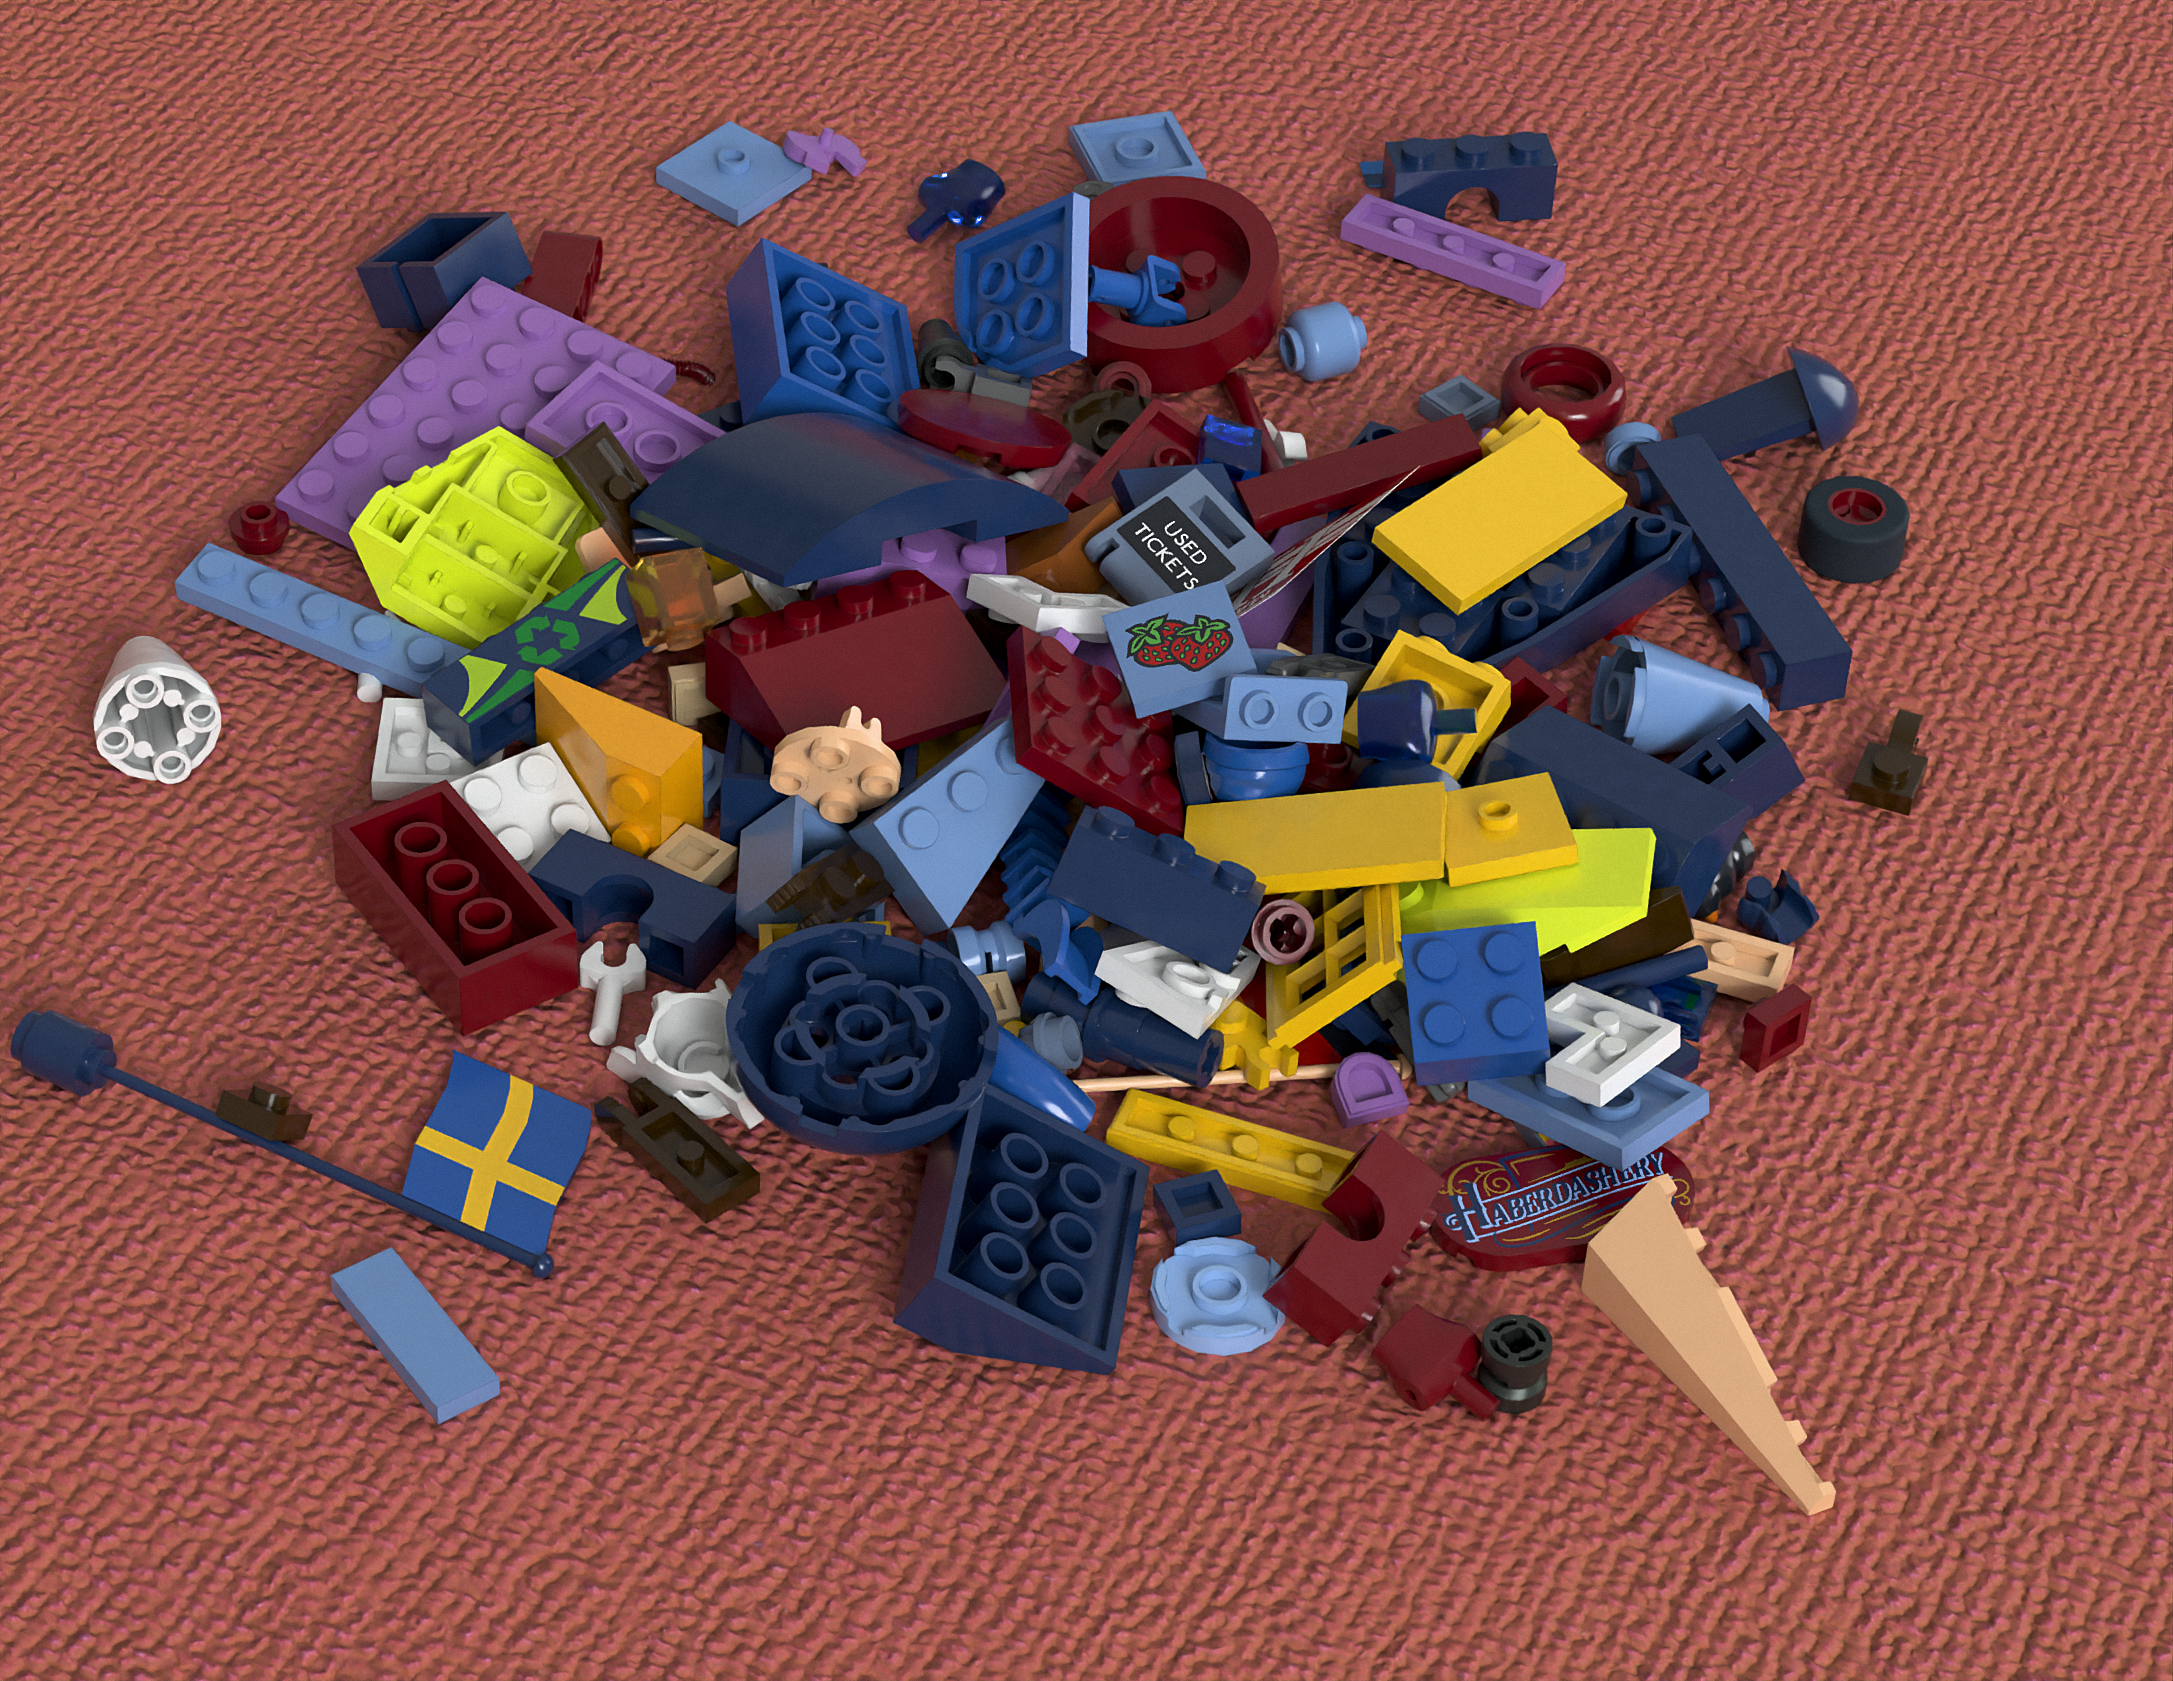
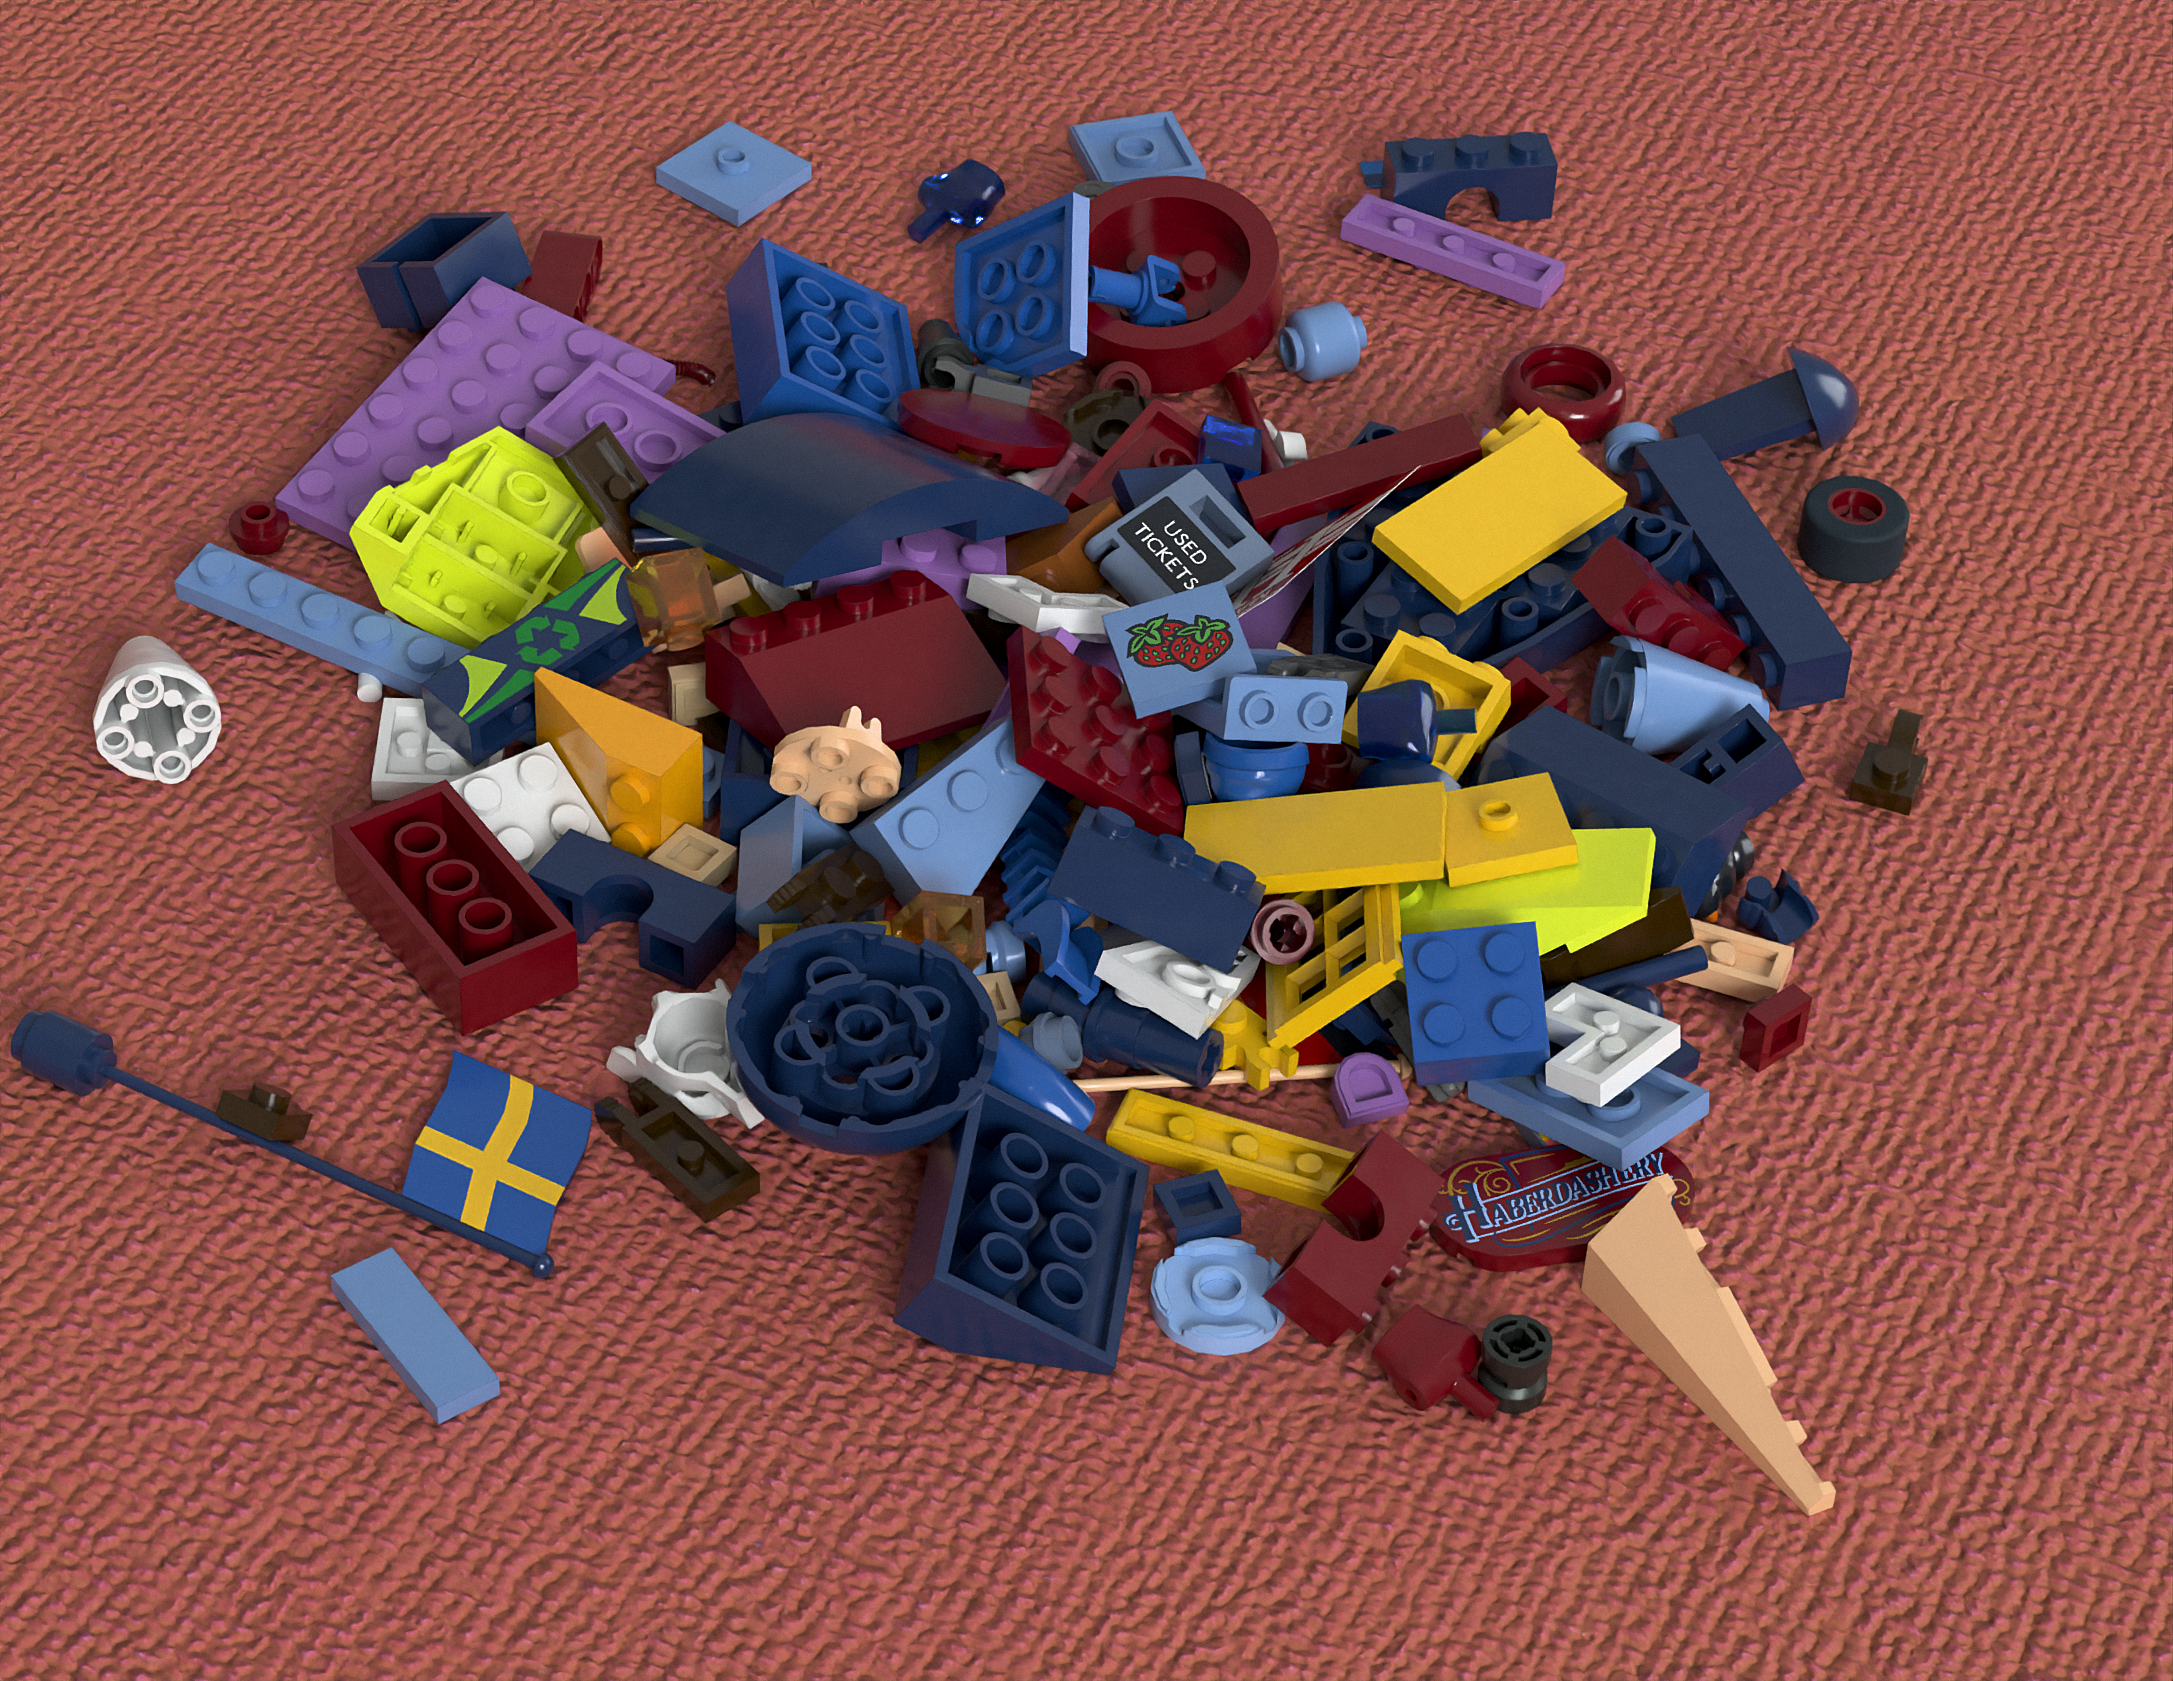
white bar [580,941,647,1046] -> none
medium lavender piece [783,127,867,177] -> none
sand blue tile [1418,374,1501,431] -> none
clear blue tile [1647,976,1718,1043] -> none
none -> clear orange brick [892,890,987,972]
none -> dark red arch [1570,535,1747,672]

